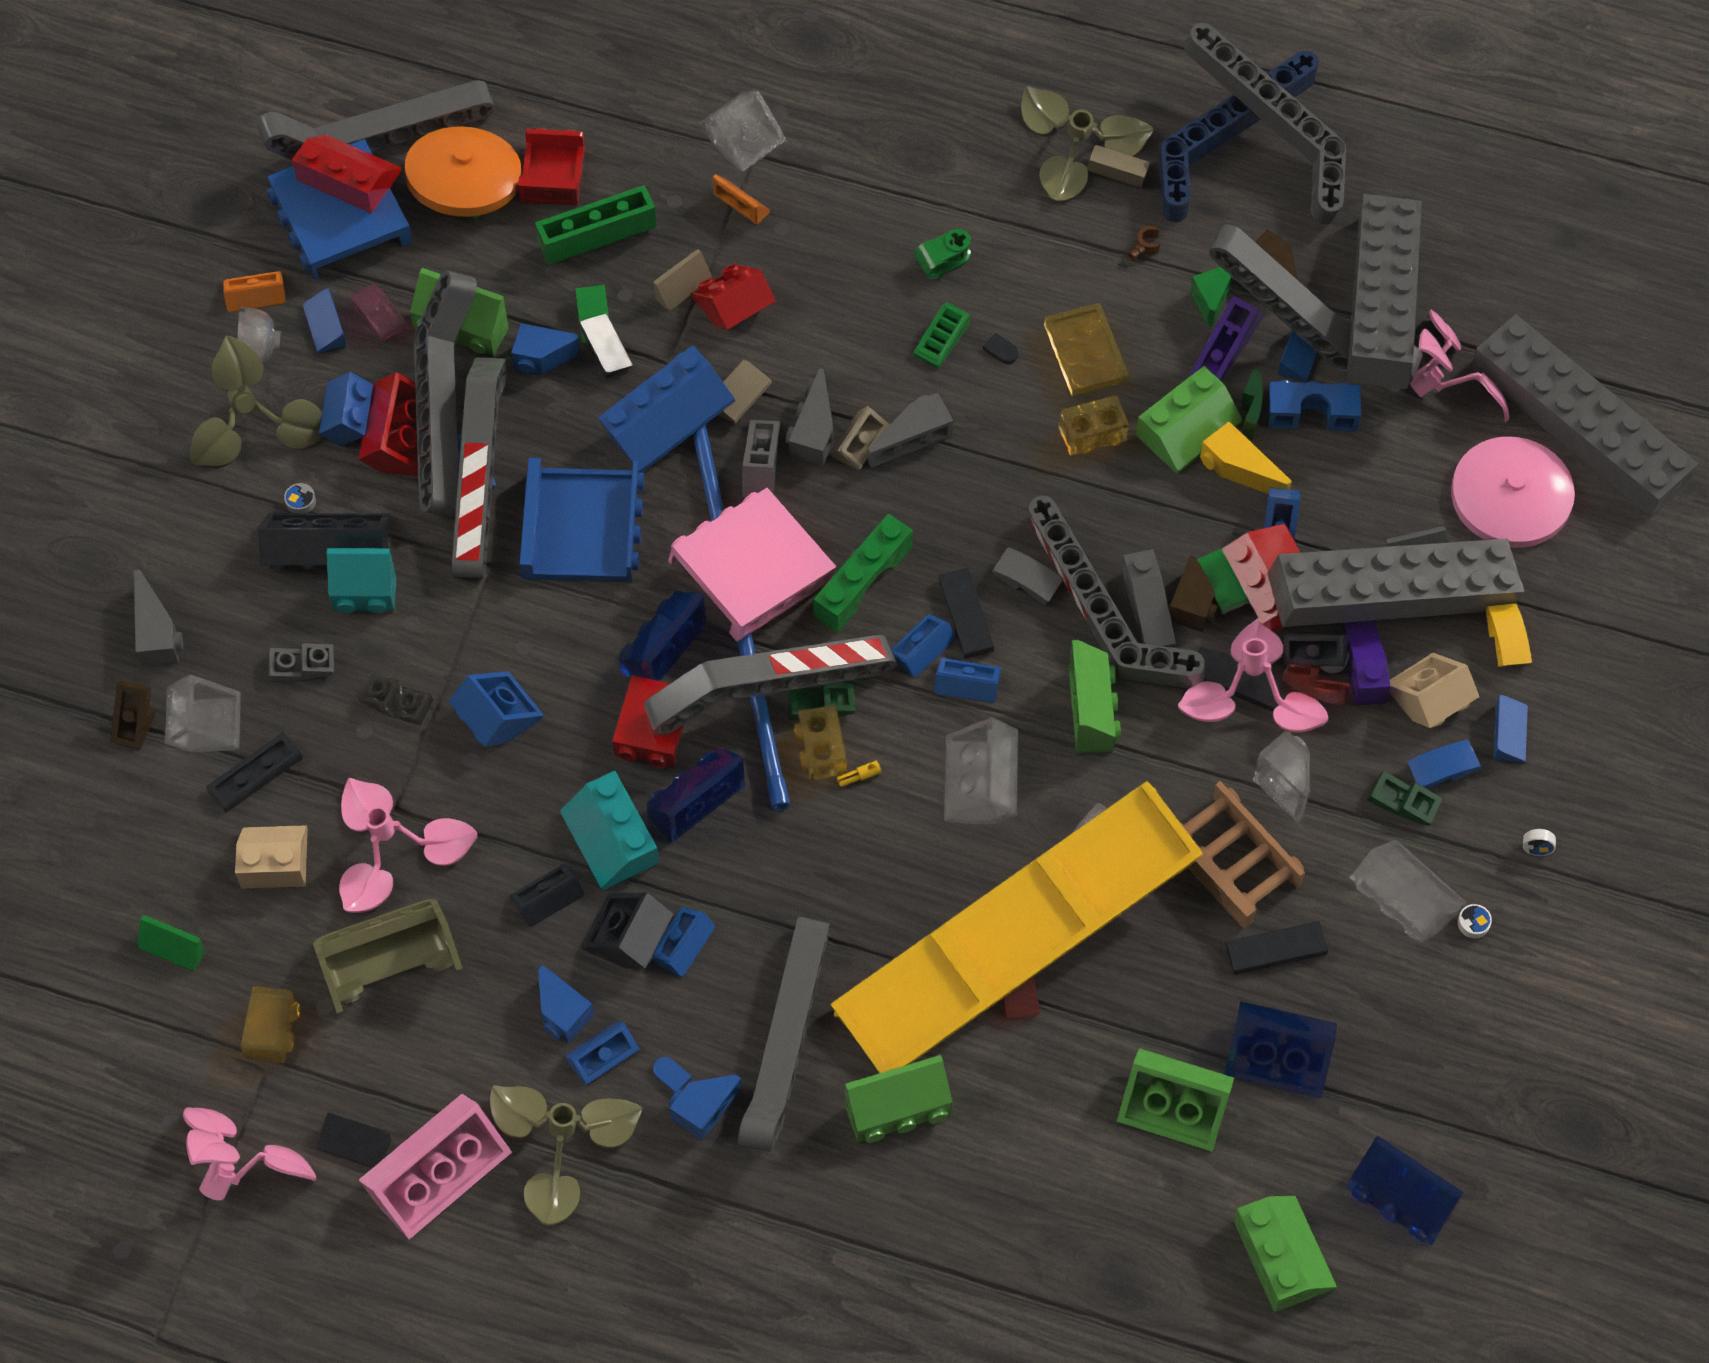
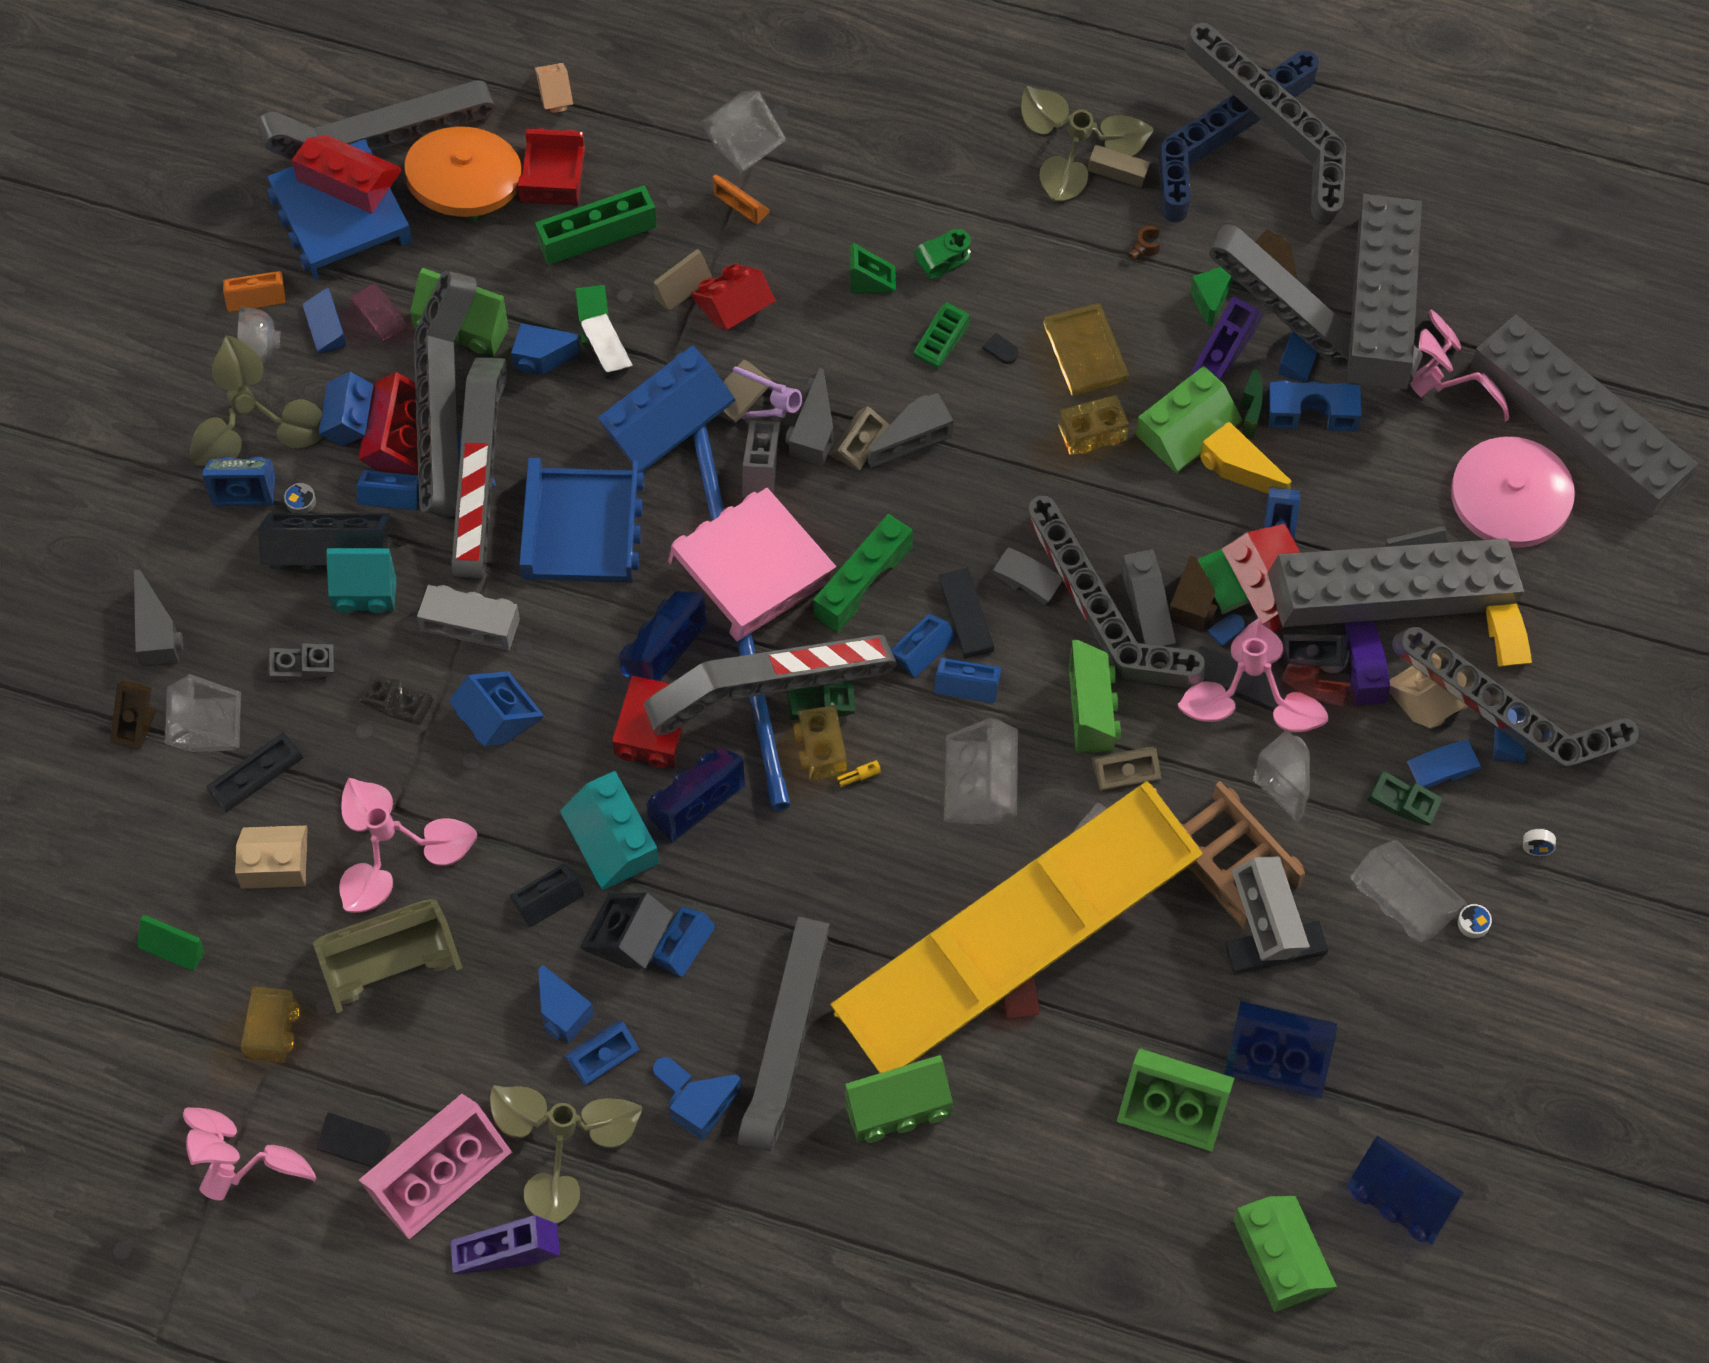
none -> blue slope [202,457,275,506]
none -> blue slope [357,470,419,510]
none -> light grey brick [417,585,520,651]
none -> dark purple slope [451,1215,560,1274]
none -> light nougat slope [535,63,573,112]
none -> lavender plant [733,366,802,419]
none -> green slope [850,243,896,293]
none -> dark tan slope [1092,747,1162,791]
none -> blue piece [1208,614,1245,647]
none -> light grey brick [1232,857,1310,961]
none -> dark grey beam [1393,627,1639,768]

